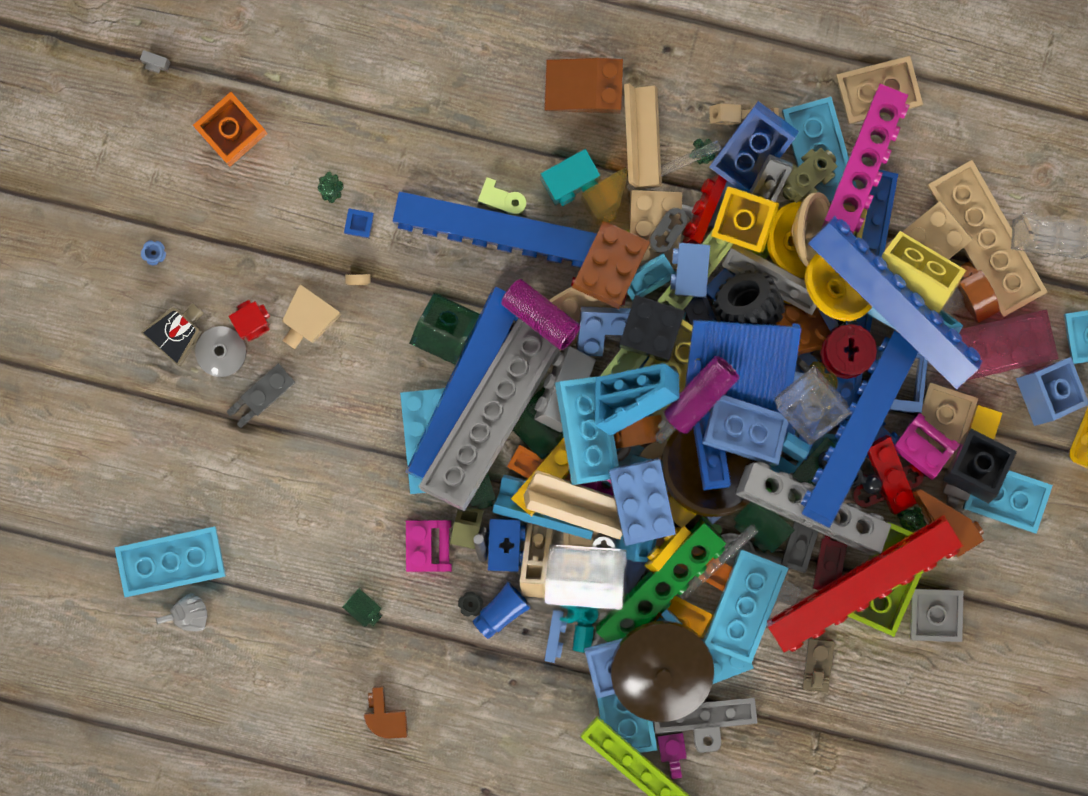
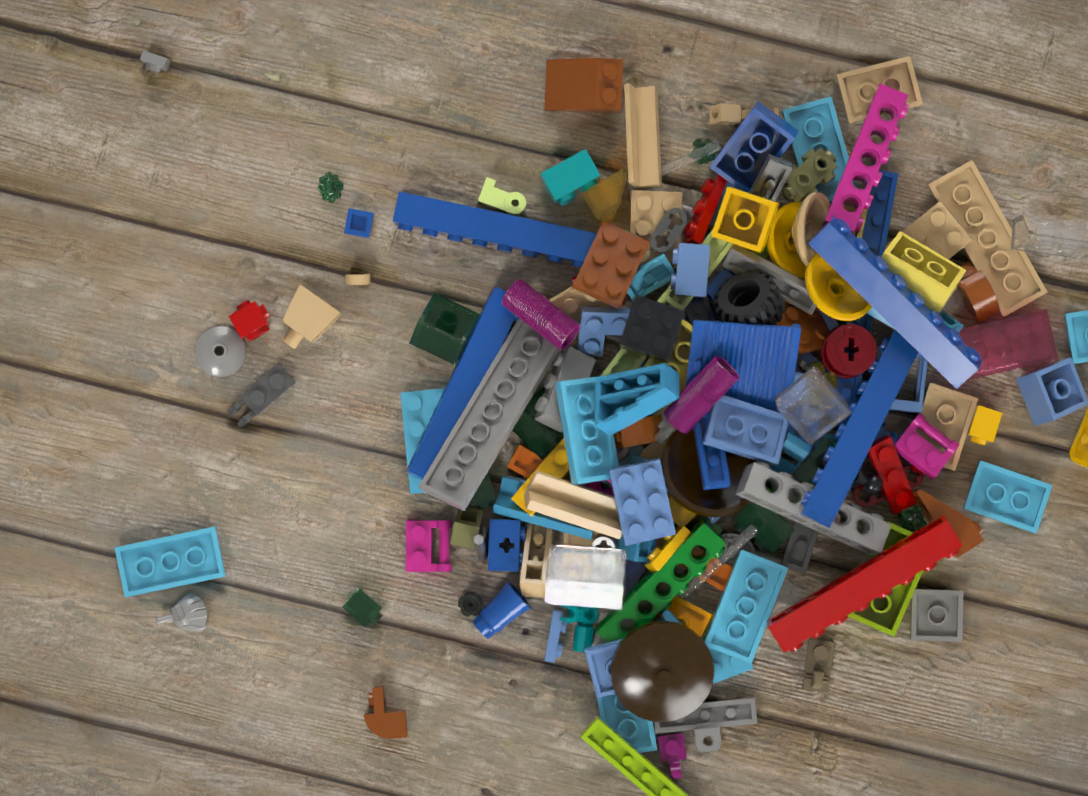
medium blue plate [141,240,166,265] -> none
torso [141,303,204,366] -> none
orange brick [193,92,268,167] -> none
dark red hinge [812,535,847,590] -> none
black brick [943,429,1017,503] -> none
flat silver tile [943,481,970,508] -> none

